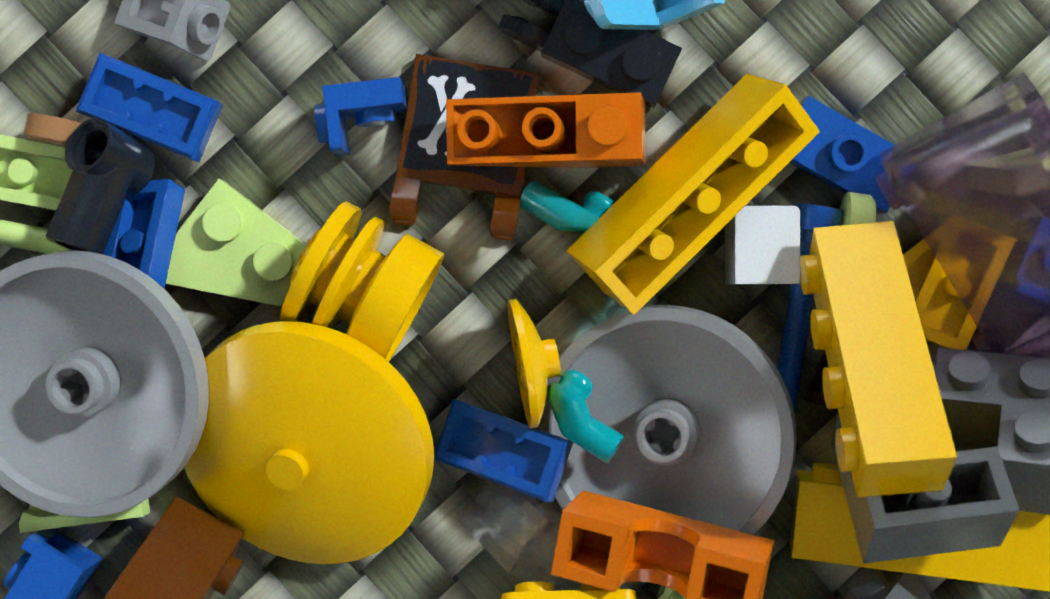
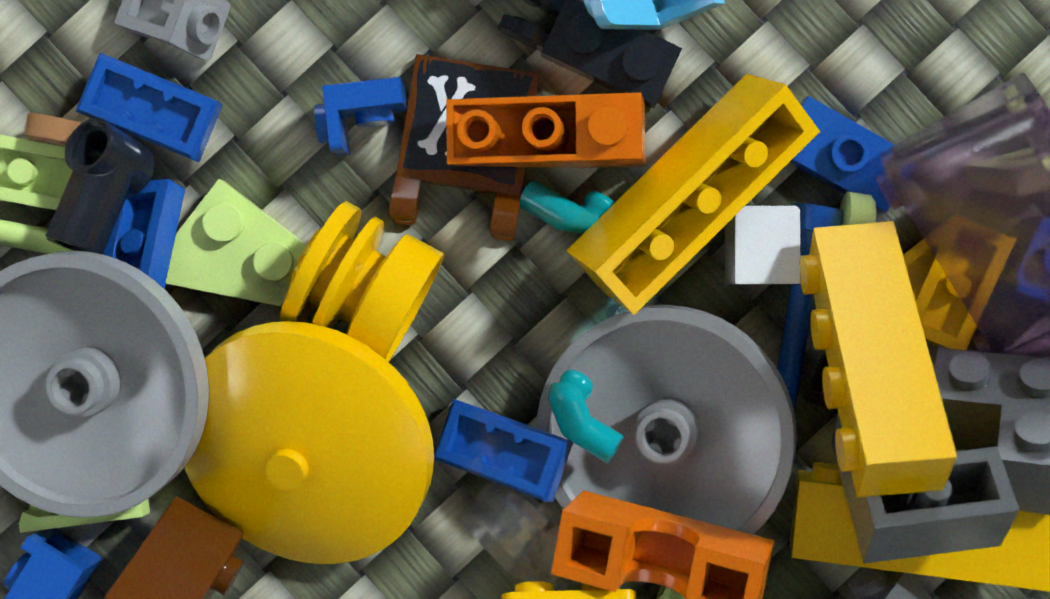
yellow dish [507,299,561,428] -> none

